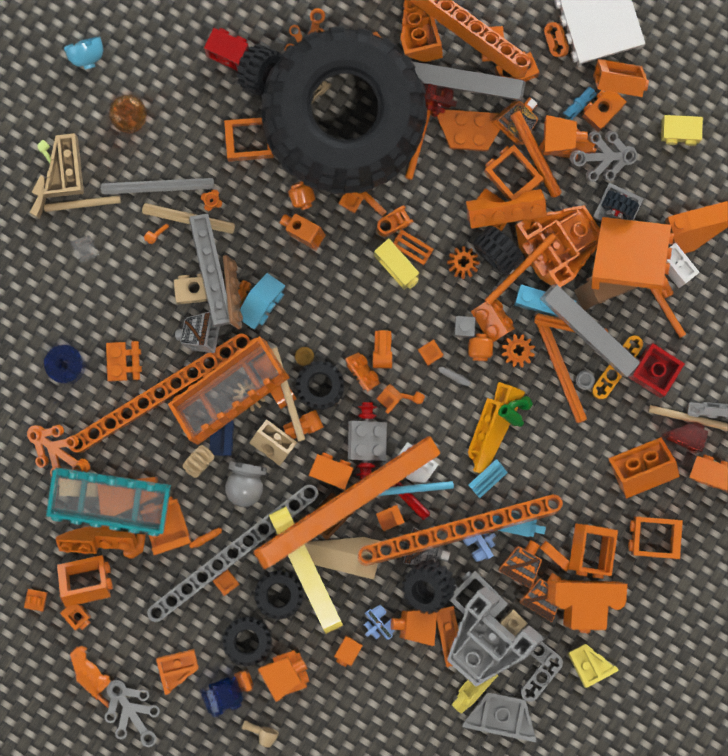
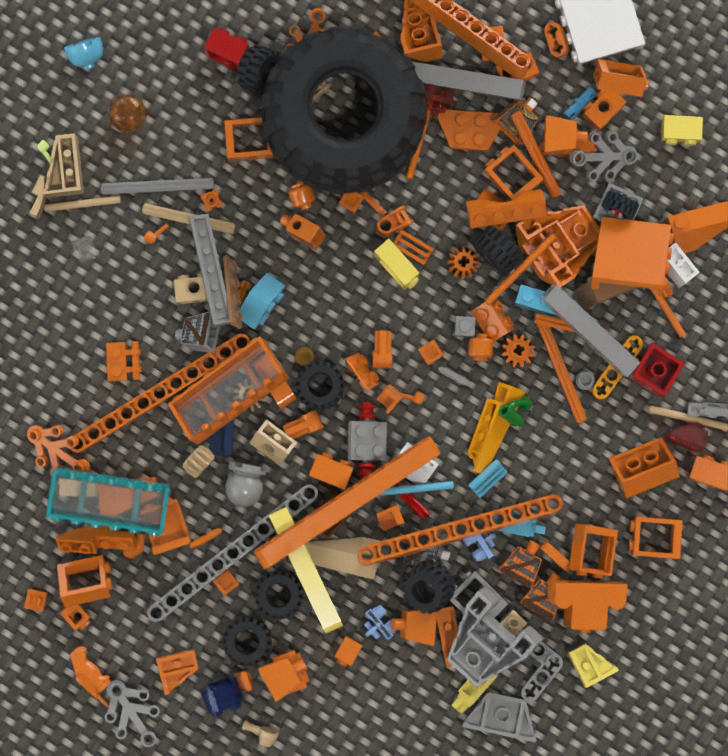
clear blue brick [44,345,85,384] -> none
tan piece [271,347,305,442] -> none

